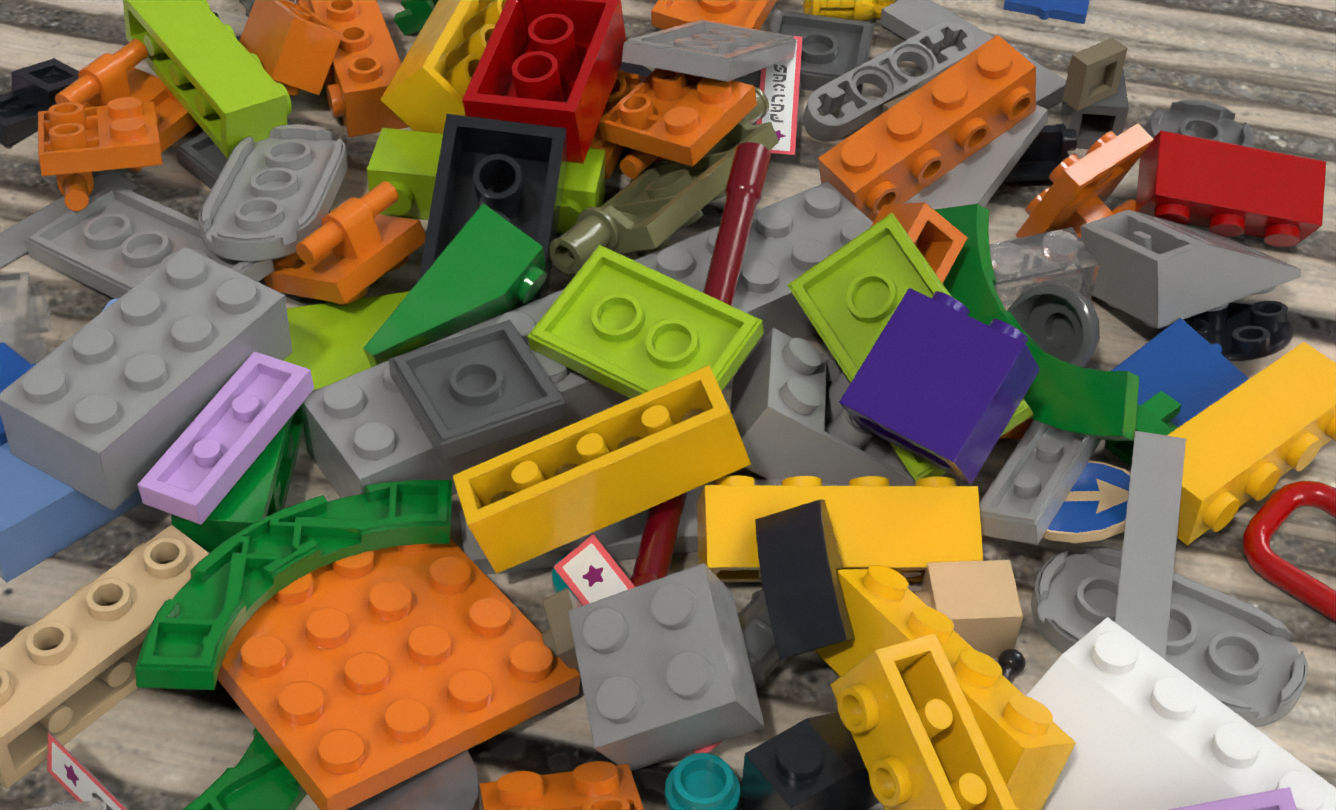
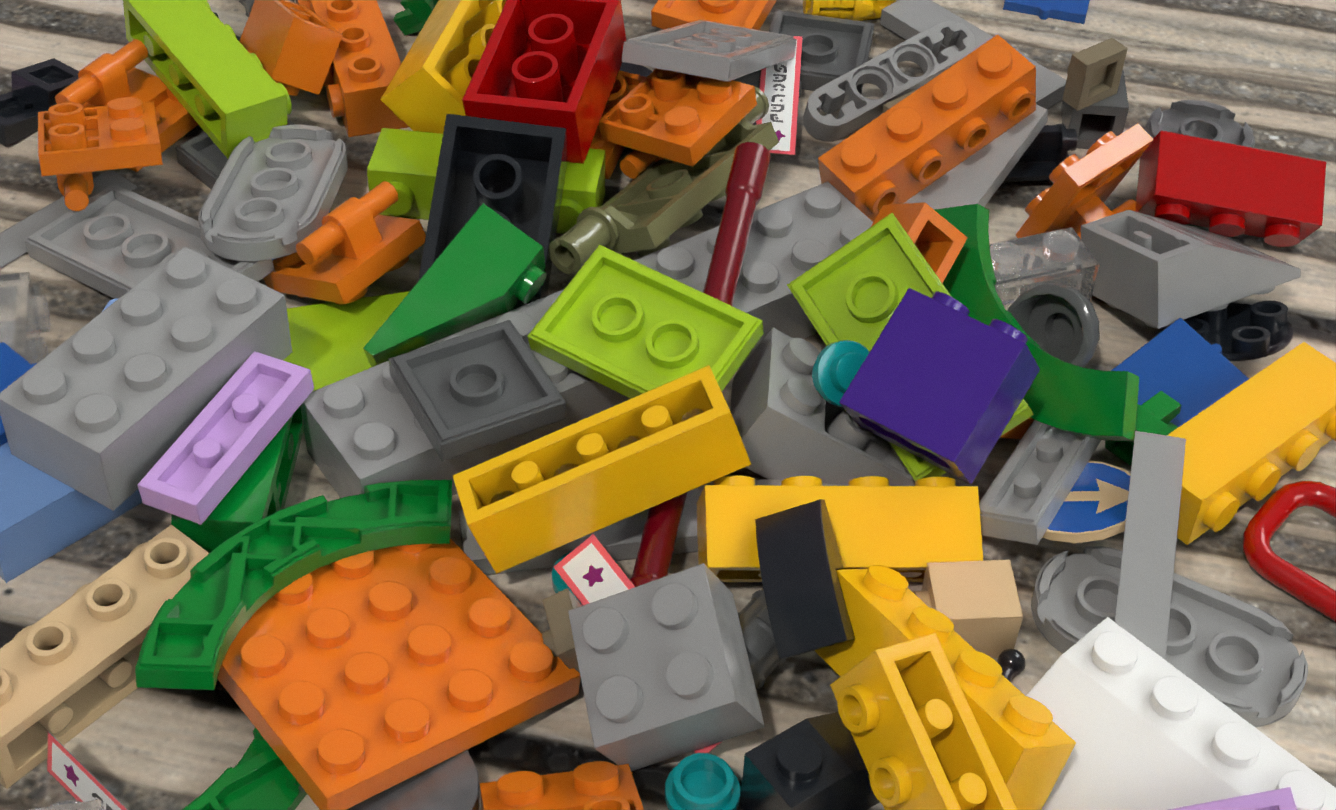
none -> teal plate [812,340,869,407]

